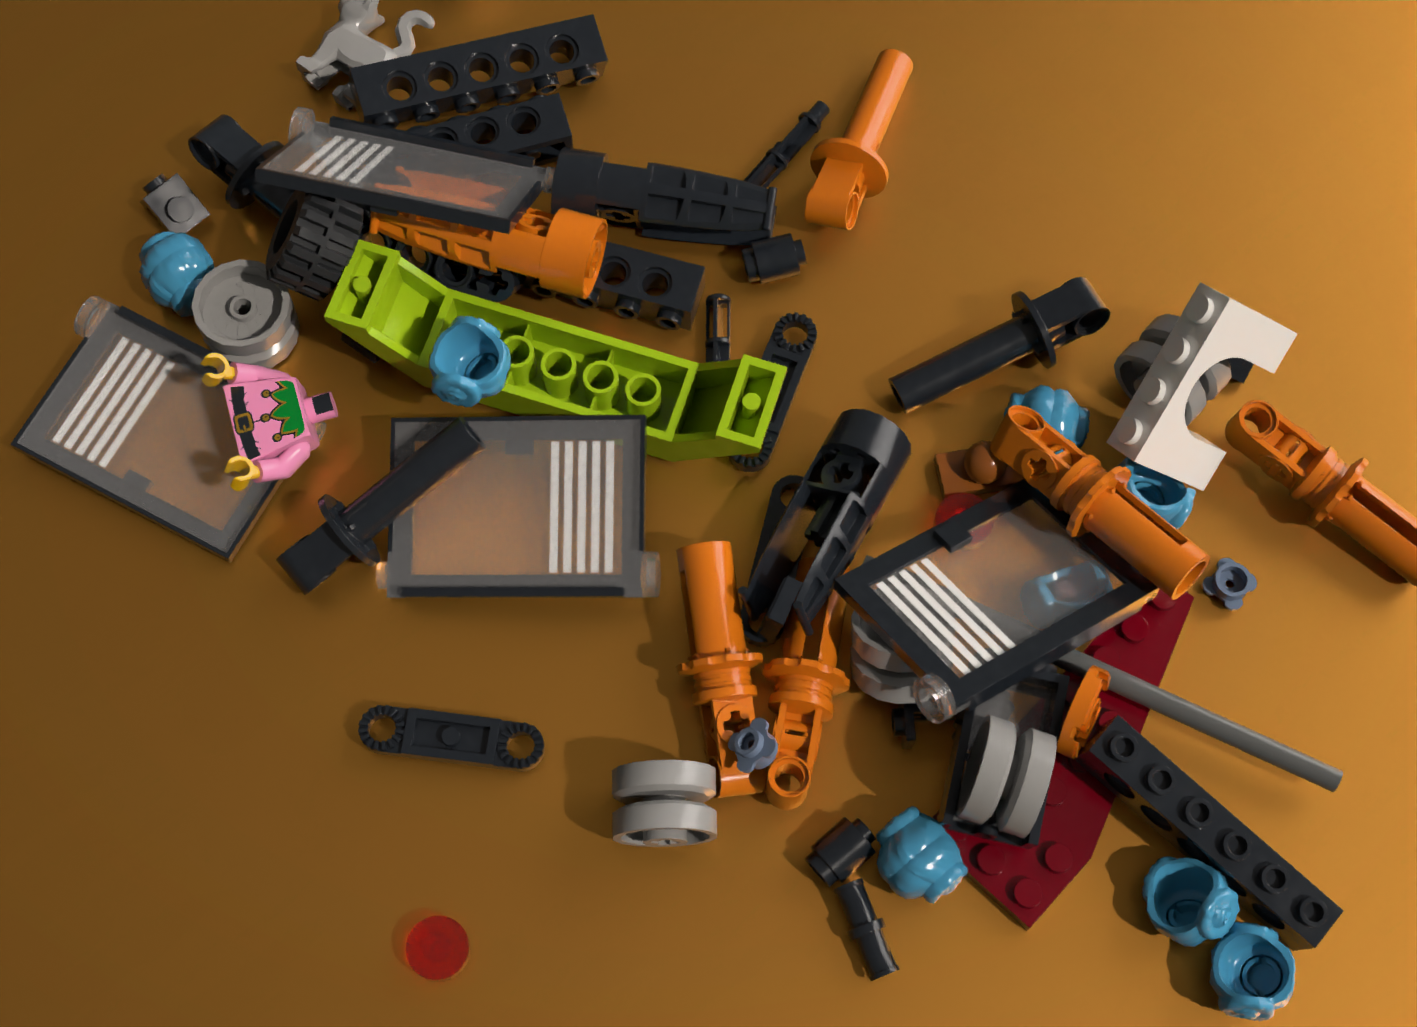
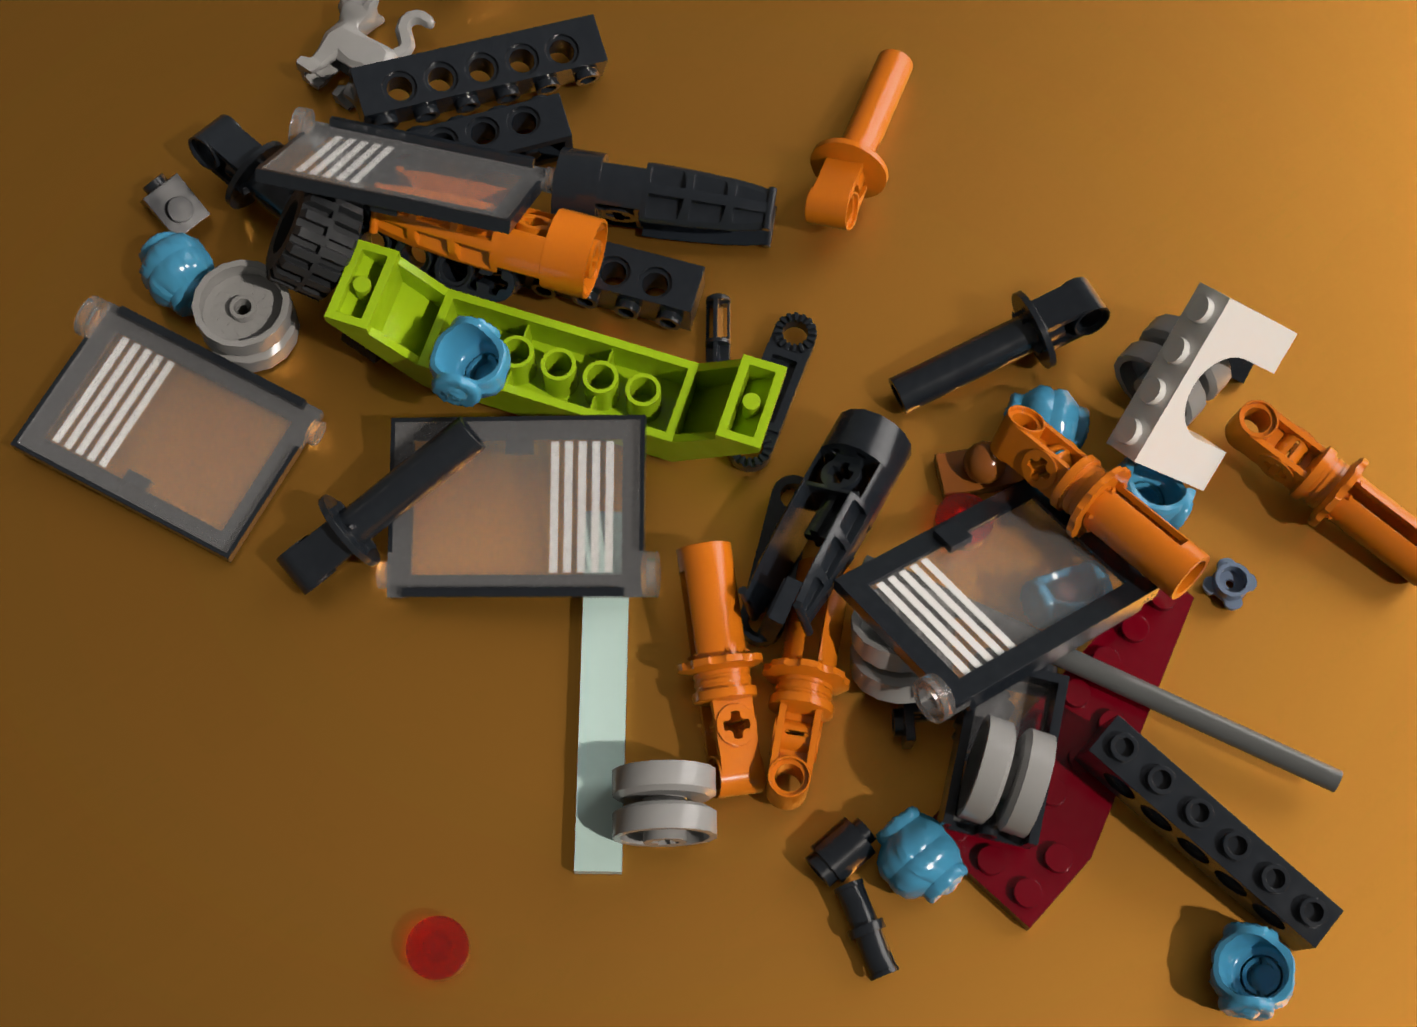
torso [200,353,338,491] -> none
black plate [358,705,545,772] -> none
sand blue plate [728,718,778,773] -> none
black brick [741,233,807,284] -> none
black piece [743,101,830,188] -> none
orange tile [1056,665,1111,759] -> none
dark azure hair [1142,856,1240,947] -> none
none -> light aqua tile [574,512,629,874]

